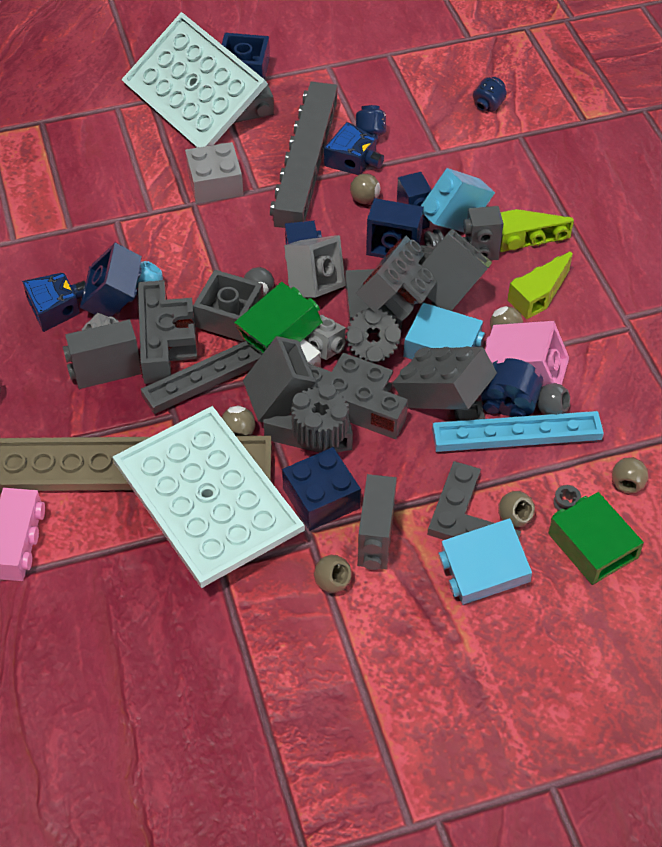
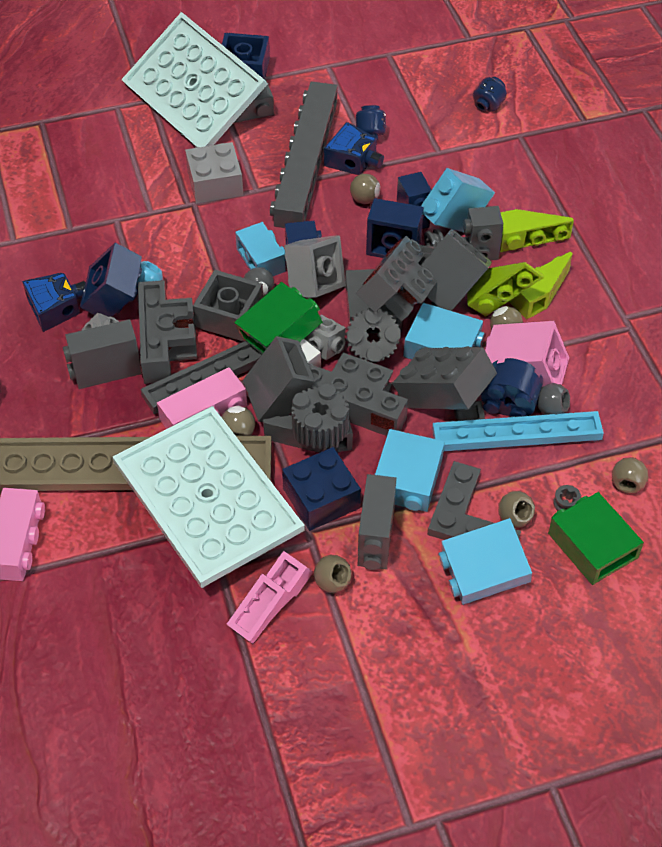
none -> bright pink brick [157,367,247,429]
none -> bright pink slope [227,551,313,644]
none -> medium azure brick [235,222,286,276]
none -> medium azure brick [375,429,445,512]
none -> lime slope [467,262,544,317]

